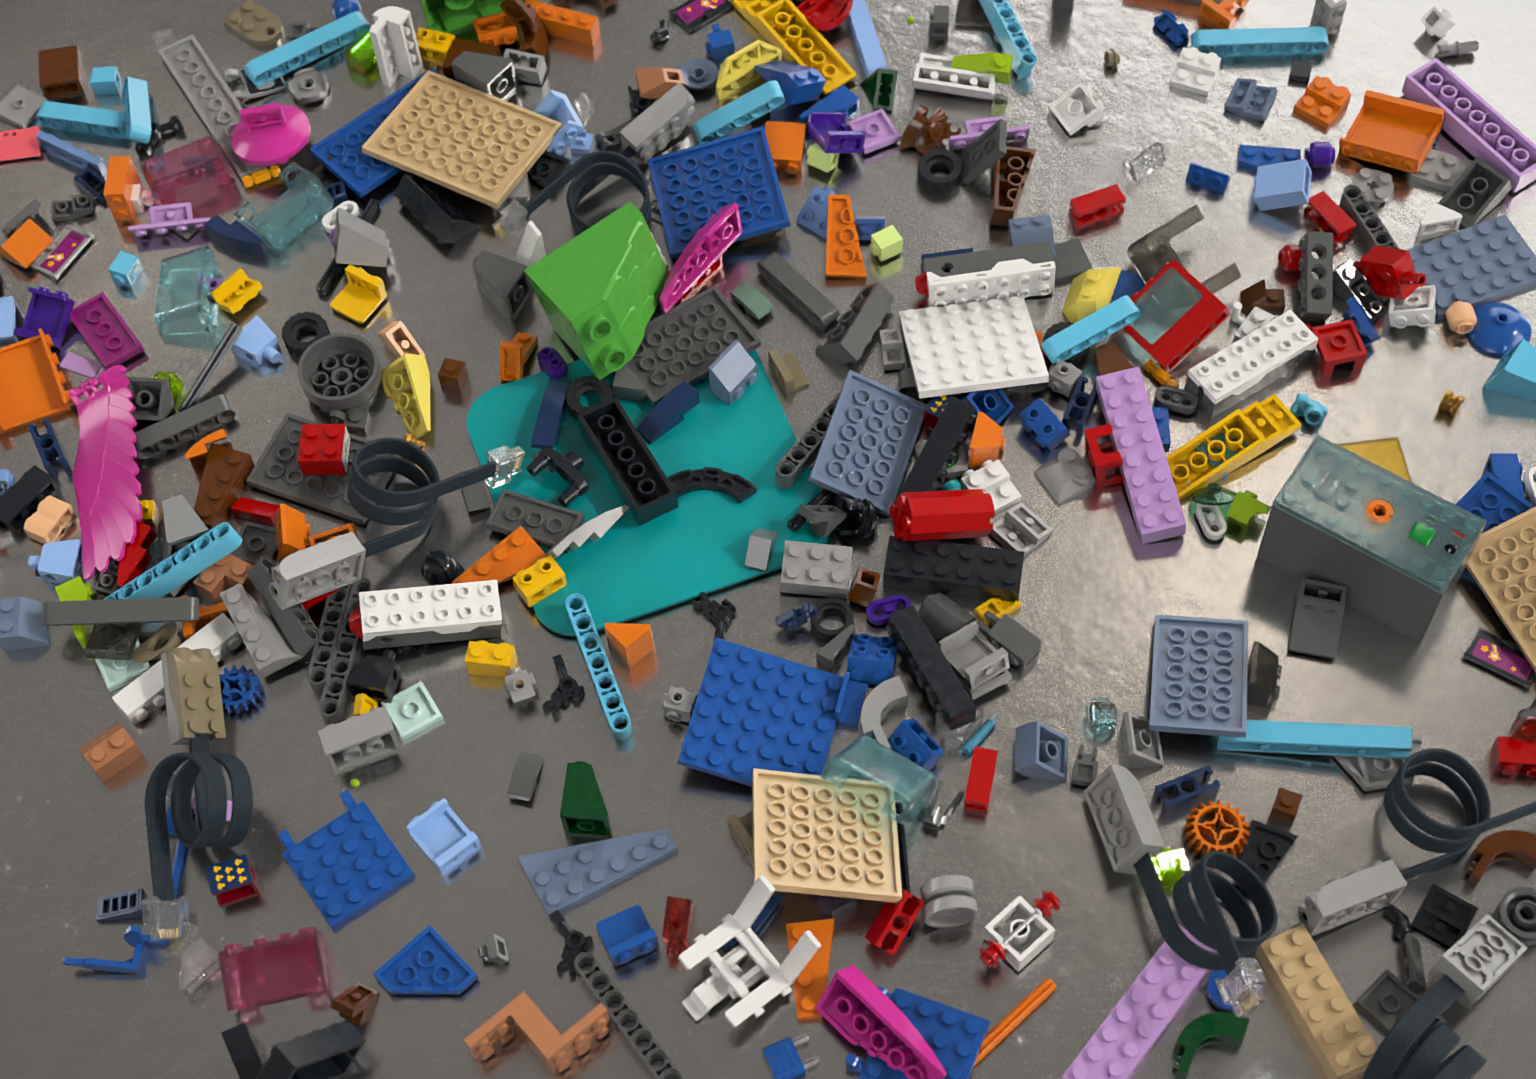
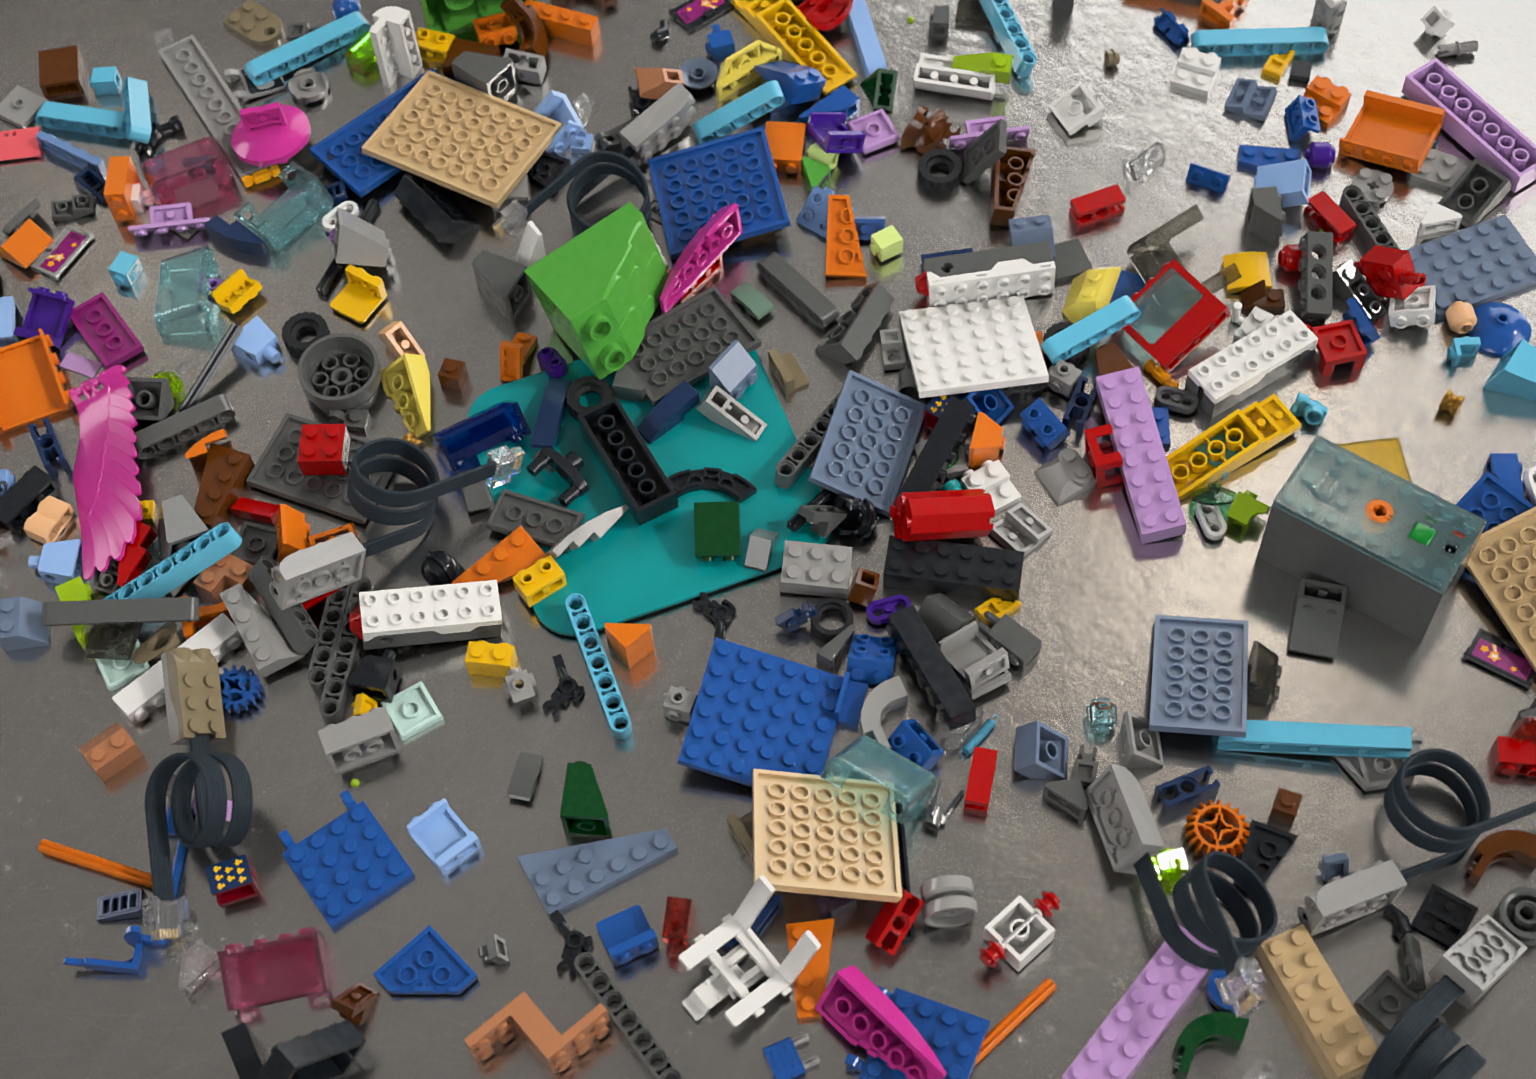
none -> orange axle [38,839,153,889]
none -> clear blue windscreen [430,400,532,472]
none -> dark green slope [694,501,741,562]
none -> light grey slope [696,385,767,442]
none -> bright green slope [802,157,831,193]
none -> dark grey slope [1043,777,1088,821]
none -> yellow slope [1222,252,1273,294]
none -> dark grey slope [1246,187,1286,246]
none -> yellow tile [1261,50,1295,80]
none -> blue bracket [1285,95,1321,143]
none -> sand blue tile [1322,853,1349,882]
none -> medium azure bracket [1447,336,1481,367]

